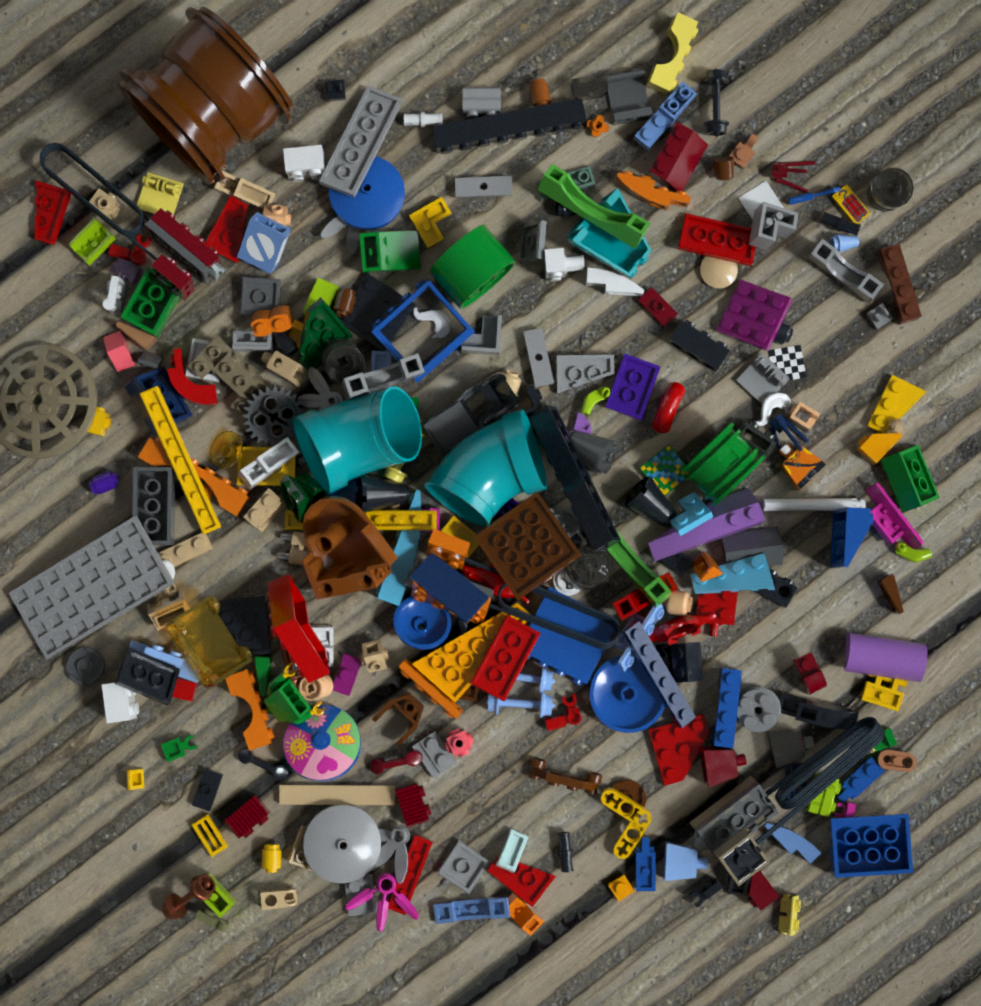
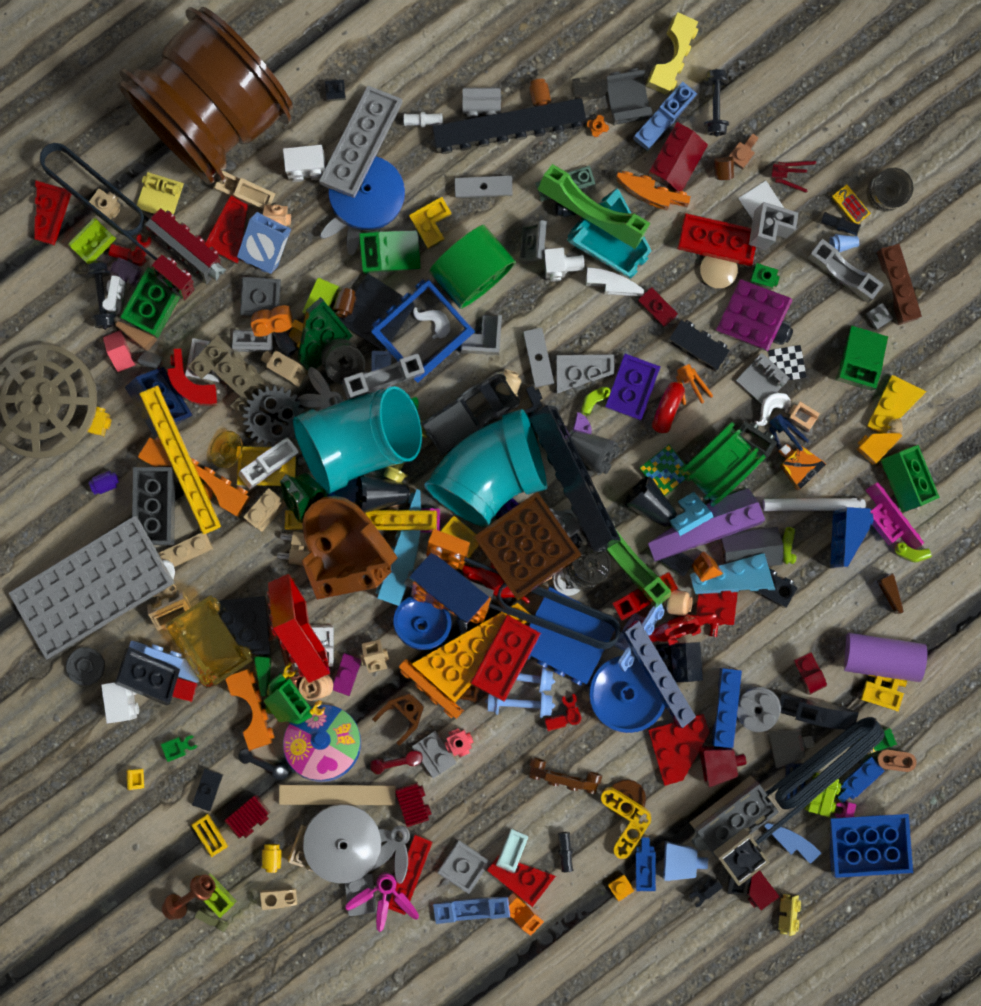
blue piece [789,187,841,205] -> none
none -> black piece [85,261,117,330]
none -> orange plant [676,364,713,405]
none -> green brick [749,263,780,290]
none -> lime arm [782,527,797,564]
none -> green slope [836,326,888,391]

